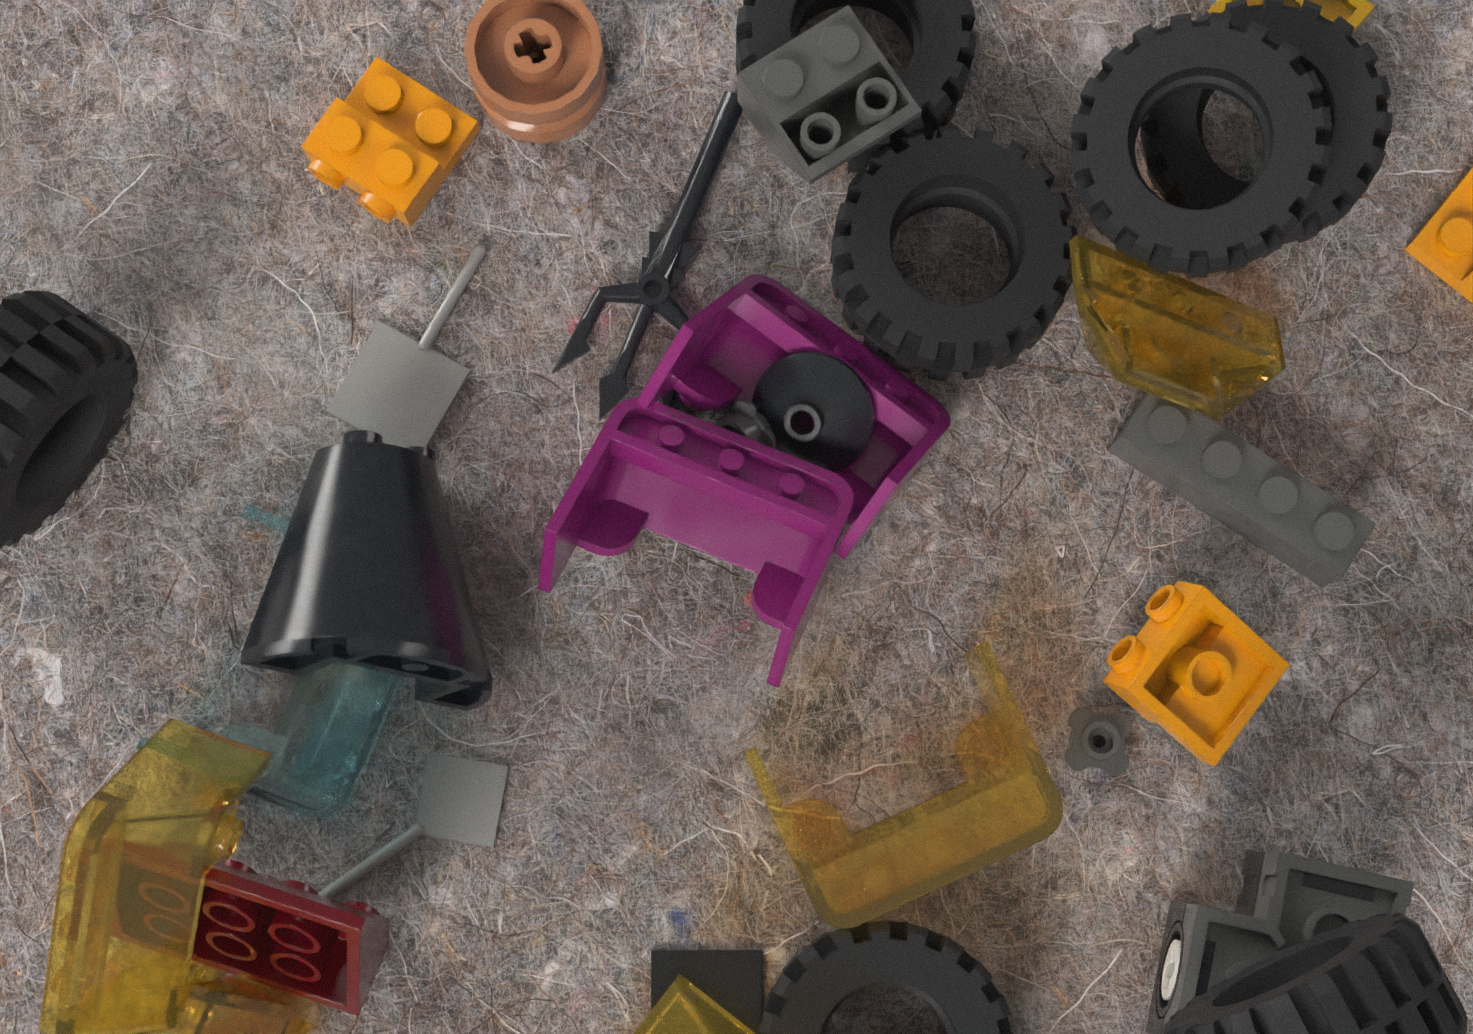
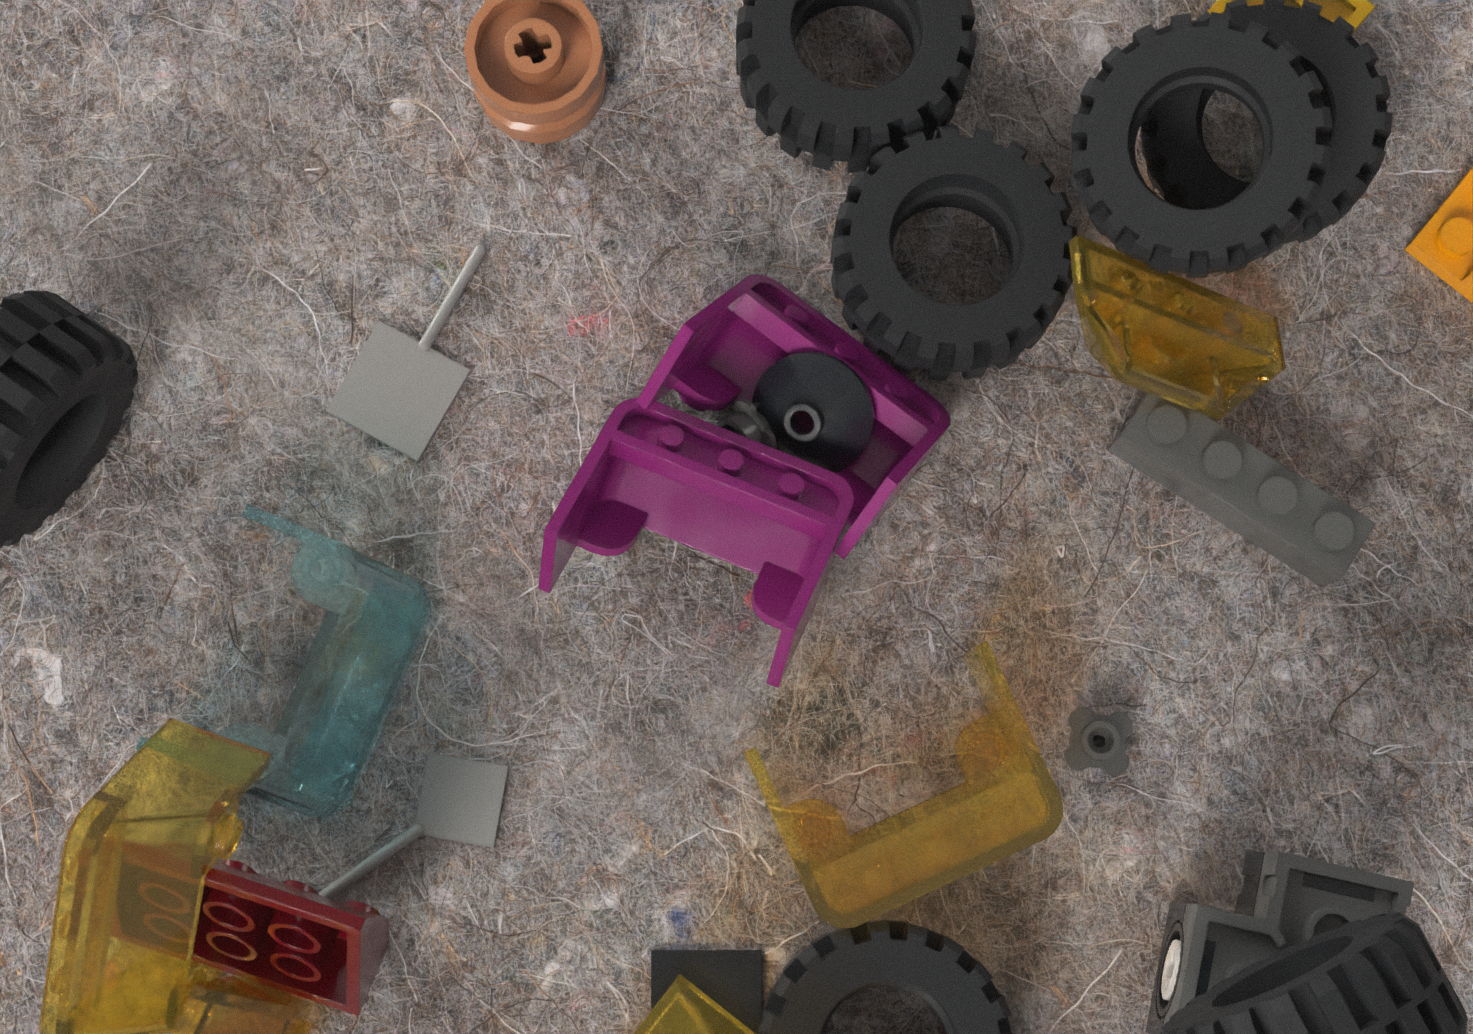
black cone [241,430,493,711] -> none
light orange plate [301,56,481,227] -> none
black piece [551,91,743,421] -> none
dark grey slope [737,5,922,184] -> none
light orange plate [1103,580,1290,767] -> none

